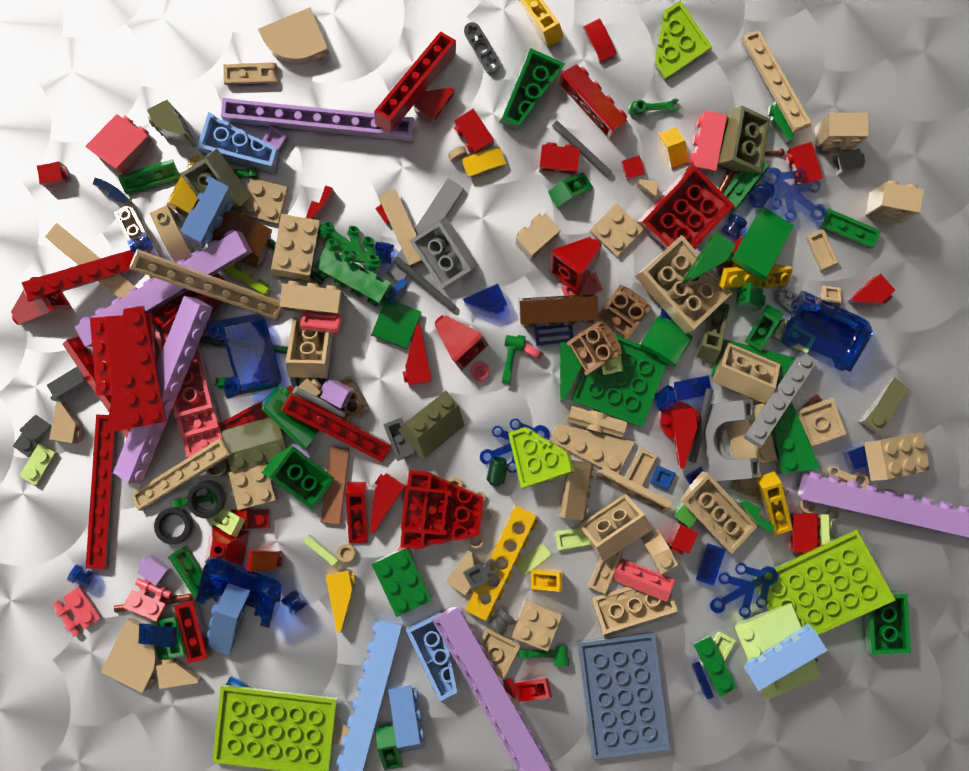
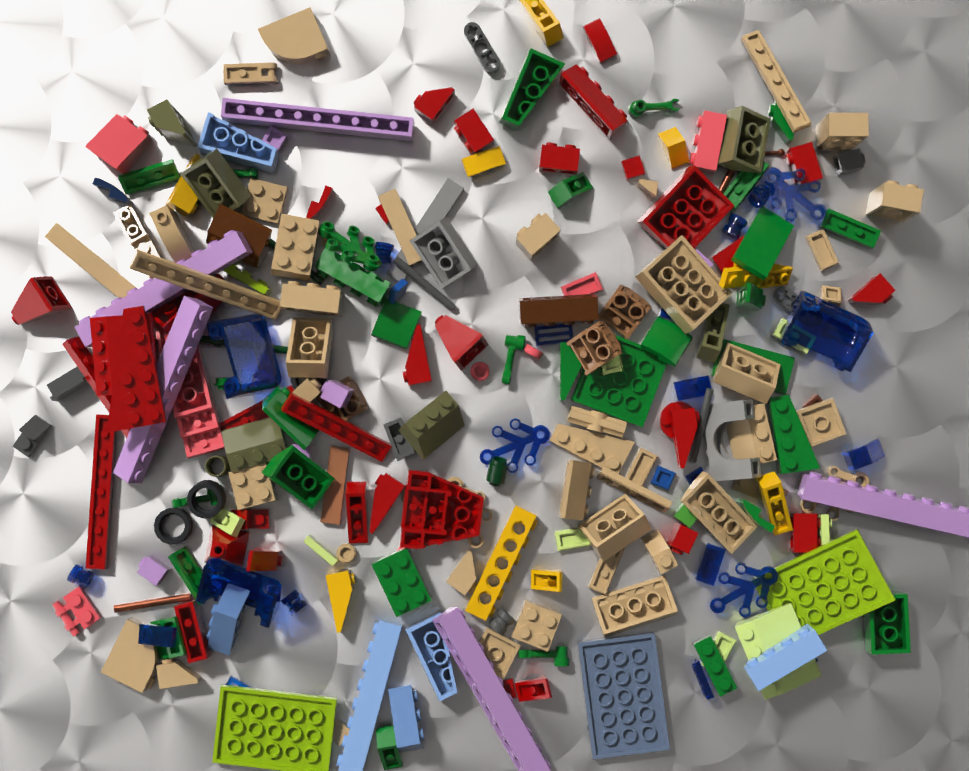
yellowish green plate [19,443,57,486] -> none
red plate [21,249,136,302] -> none
red brick [36,161,69,188] -> none
tan slope [49,401,82,443] -> none
coral plate [123,578,173,623] -> none
clear blue wheel [127,232,154,255] -> none
tan tile [130,438,232,511] -> none
medium blue wedge [180,176,233,248] -> none
light grey bar [293,386,345,418] -> none
coral tile [300,311,342,334] -> none
red brick [374,31,456,133] -> none
tan tile [448,146,468,162] -> none
clear blue slope [463,284,507,315] -> none
dark grey plate [463,559,500,589] -> none
lime plate [508,427,575,489] -> none
yellowish green sticker [517,543,551,575] -> none
red slope [549,237,602,294] -> none
dark grey bar [552,120,612,177] -> none
tan plate [589,203,643,257] -> none
coral slope [613,558,676,601] -> none
lime plate [654,0,712,80] -> none
clear blue plate [655,385,678,412] -> none
green slope [682,232,736,284] -> none
light grey plate [744,351,818,448] -> none
green slope [745,304,784,351] -> none
olive slope [858,377,909,434] -> none
tan brick [864,432,930,481] -> none

